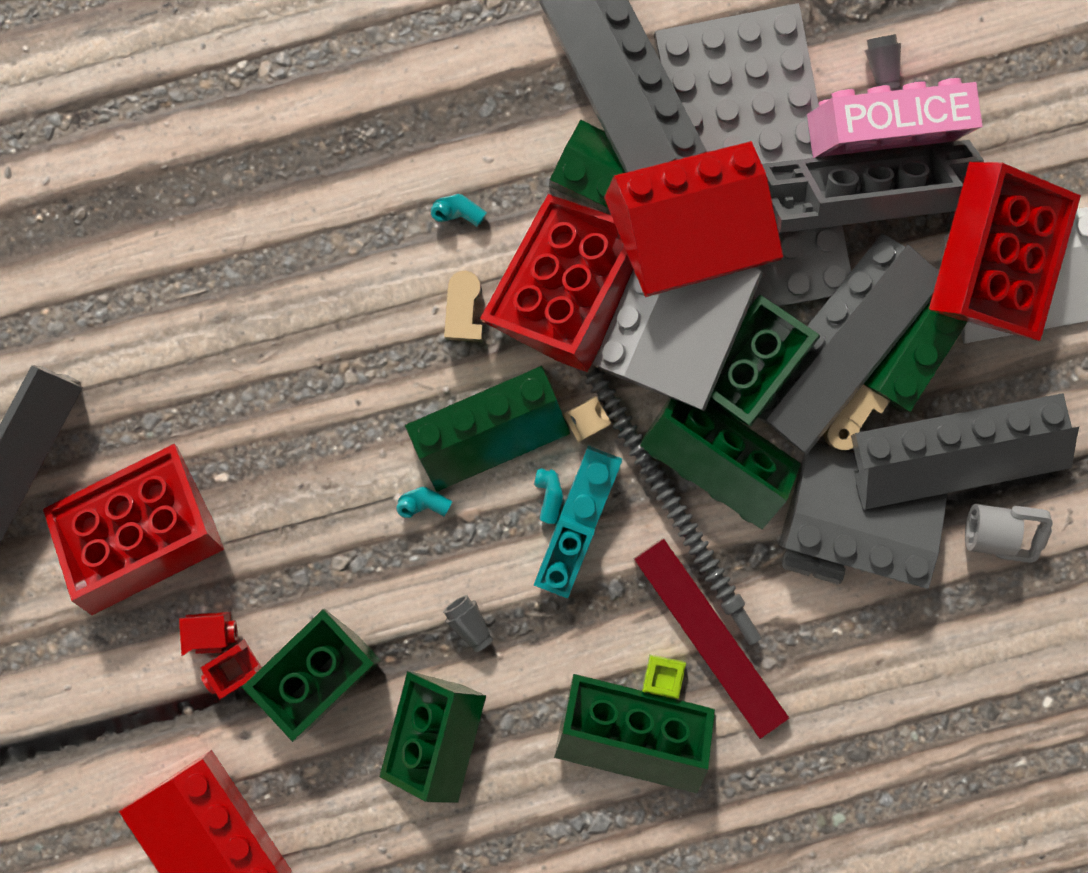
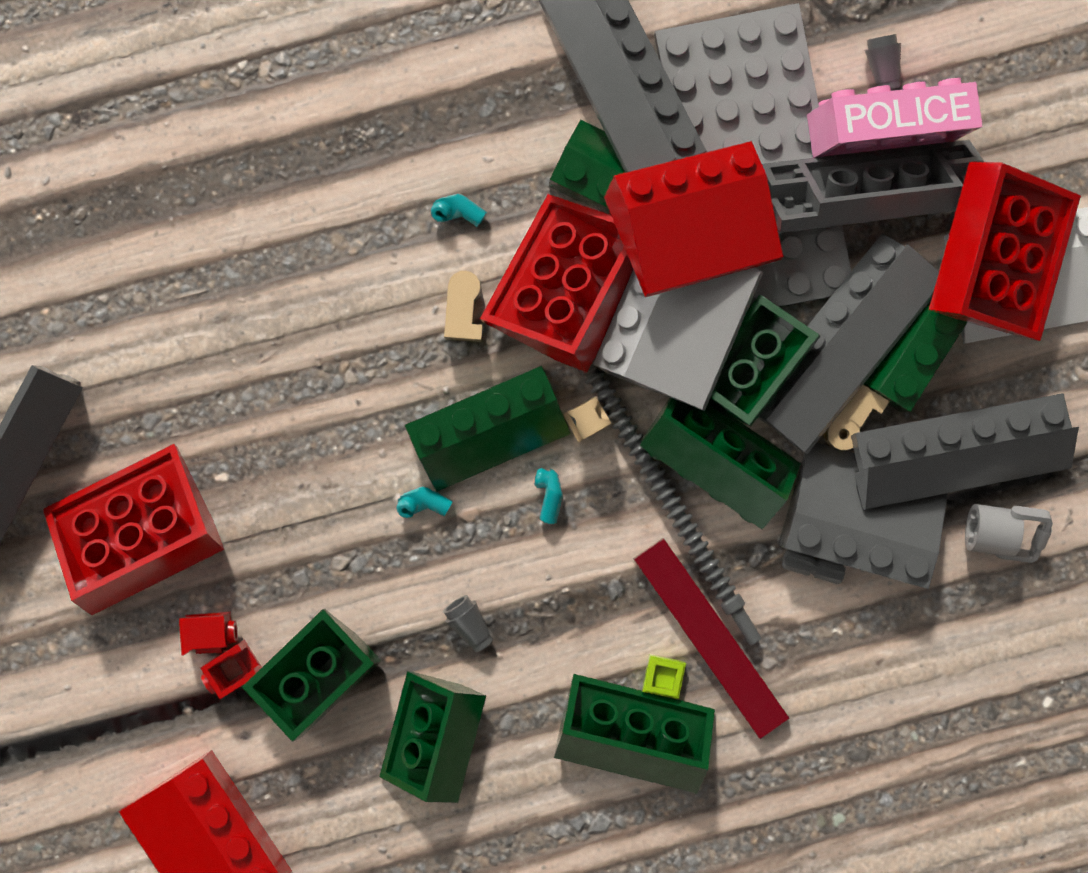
teal slope [534,445,622,599] -> none

